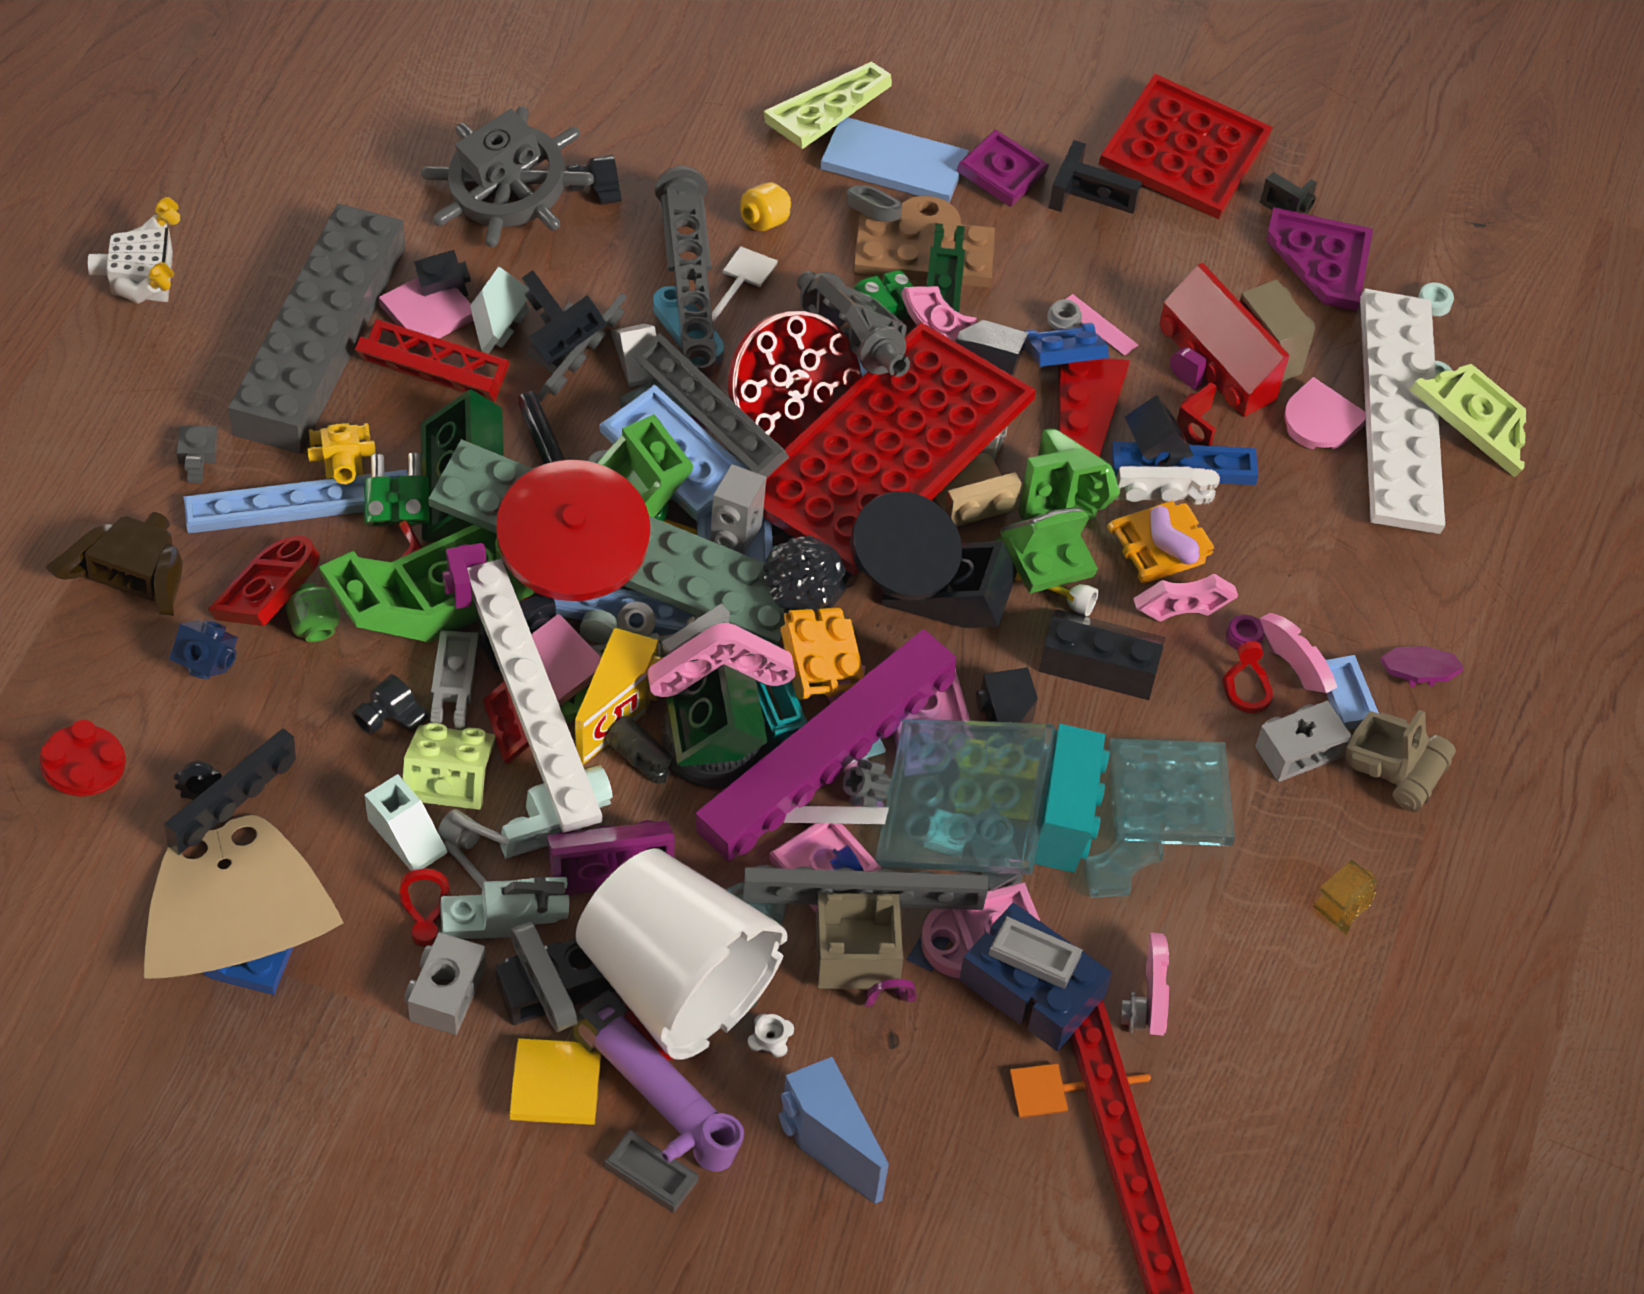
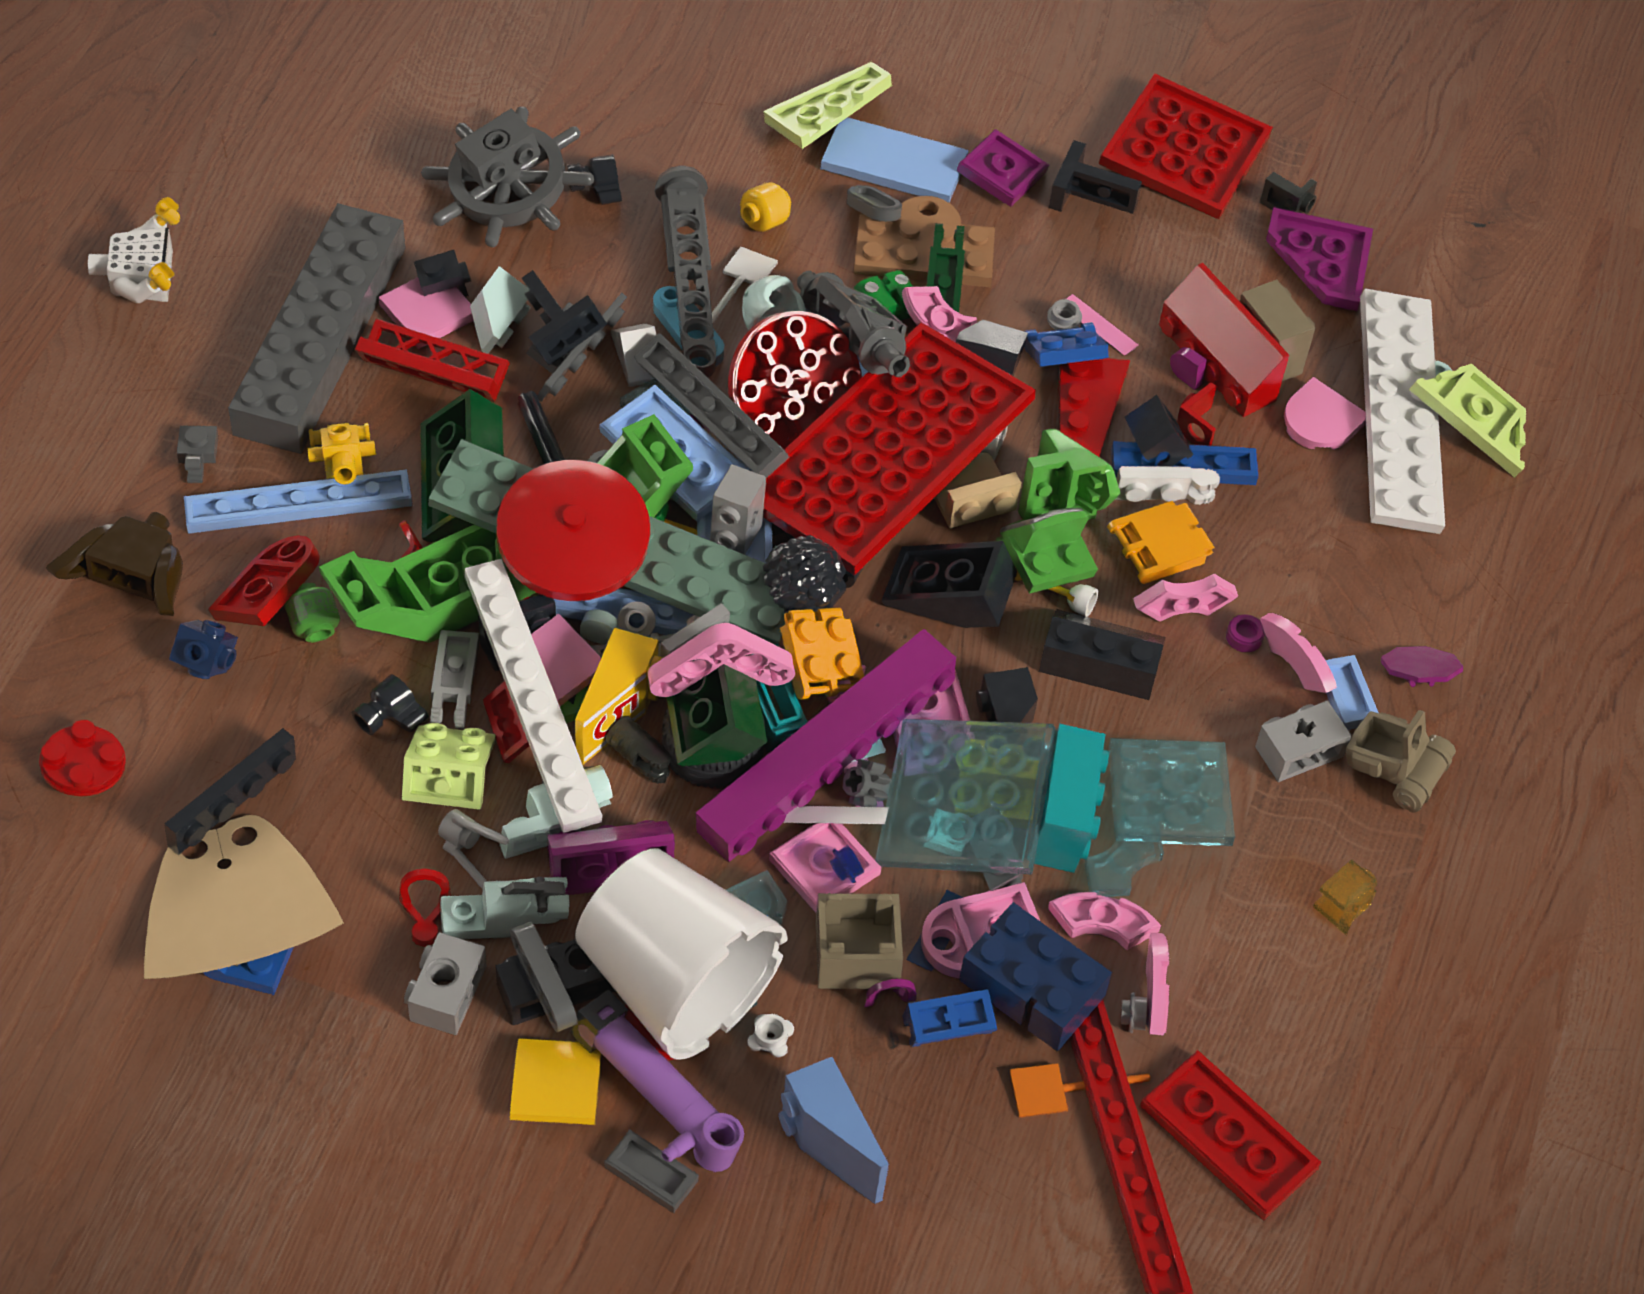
black animal [174,760,222,800] -> none
green piece [364,452,430,526] -> none
light aqua slope [365,774,447,871] -> none
magenta bracket [442,543,486,609] -> none
dark grey plate [742,865,989,910] -> none
black tile [850,492,962,600] -> none
light grey tile [989,916,1082,989] -> none
lavender arm [1150,506,1199,565] -> none
red piece [1222,641,1273,713] -> none
light aqua tile [1418,282,1454,316] -> none
none -> light aqua piece [742,275,806,331]
none -> blue hinge [902,989,998,1047]
none -> bright pink tile [1048,892,1161,950]
none -> red tile [1140,1050,1322,1221]

